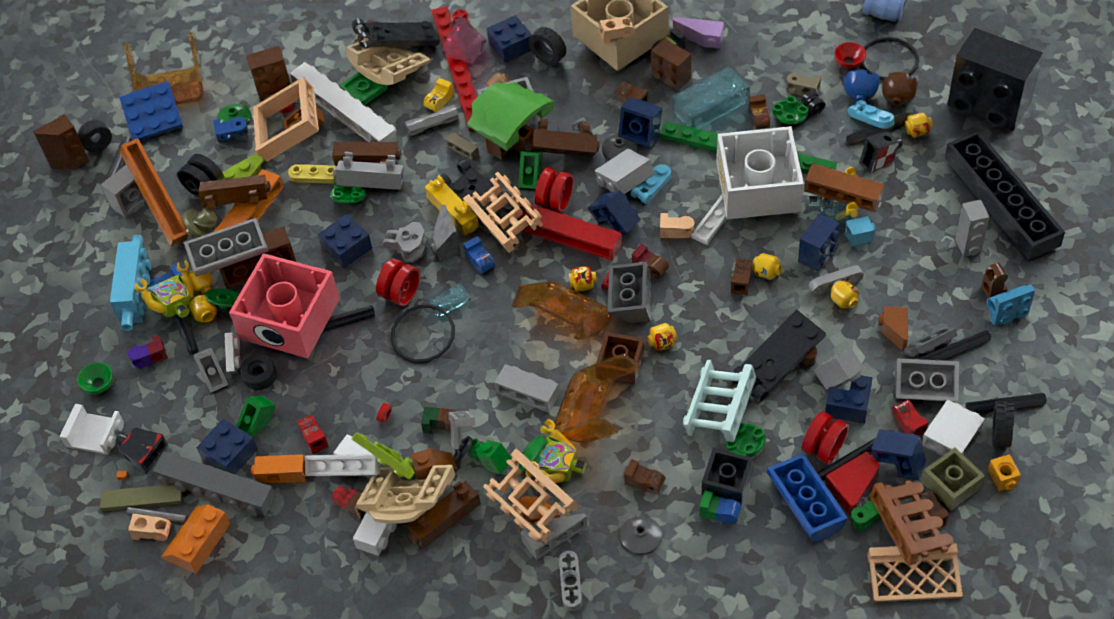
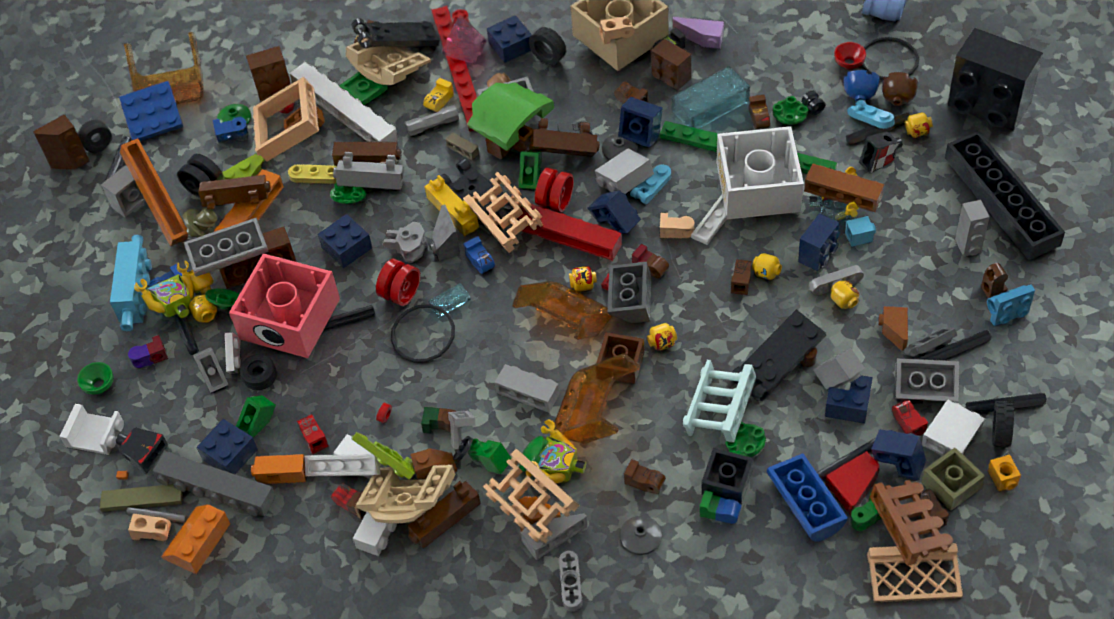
dark tan leg [786,73,821,96] -> none
red wheel [801,411,849,464] -> none

